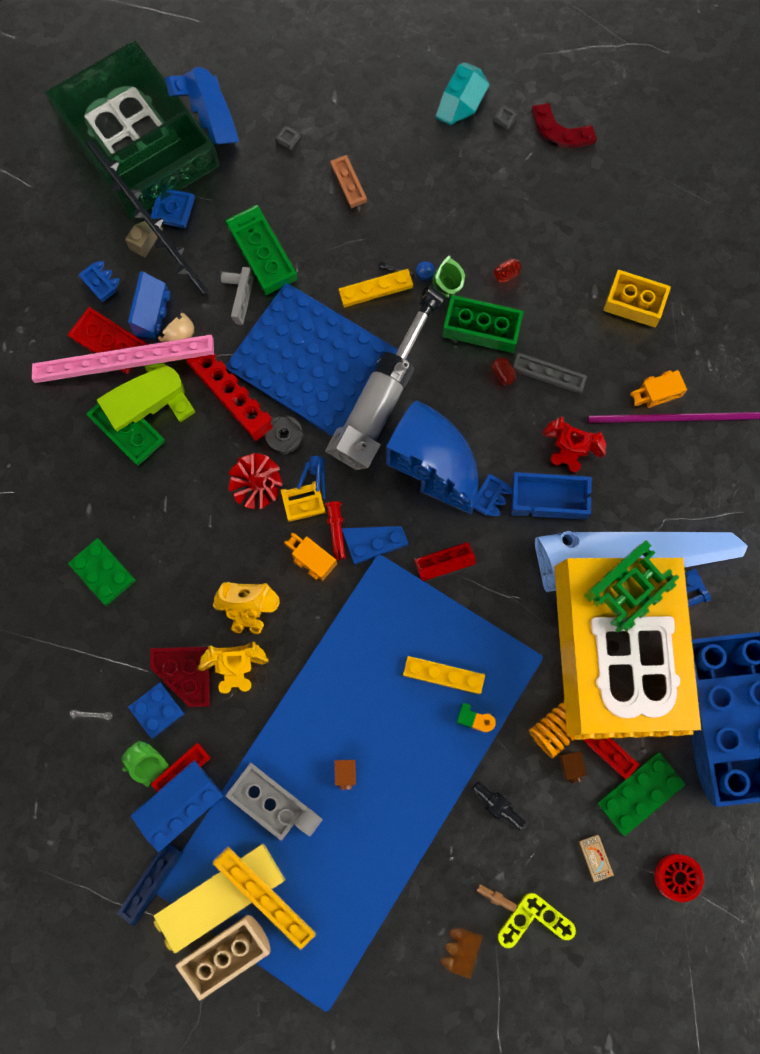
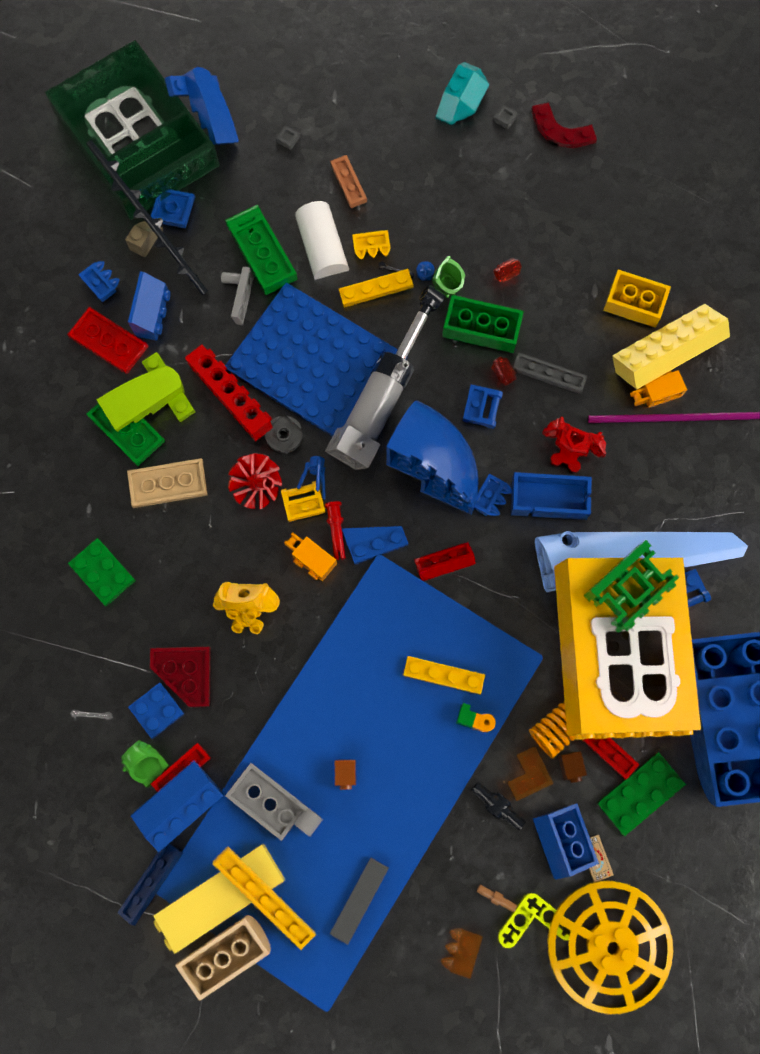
bright pink plate [32,335,214,383] -> none
tan cylinder [158,313,194,343] -> none
yellow piece [198,641,269,694] -> none
red wheel [654,854,704,902] -> none
none -> tan tile [127,458,208,508]
none -> white brick [295,201,349,280]
none -> dark grey tile [330,858,389,945]
none -> yellow plate [352,230,390,260]
none -> blue plate [463,384,503,429]
none -> clear orange plate [507,746,553,801]
none -> blue slope [533,803,599,880]
none -> yellow dish [547,881,673,1014]
none -> light yellow brick [612,304,730,389]

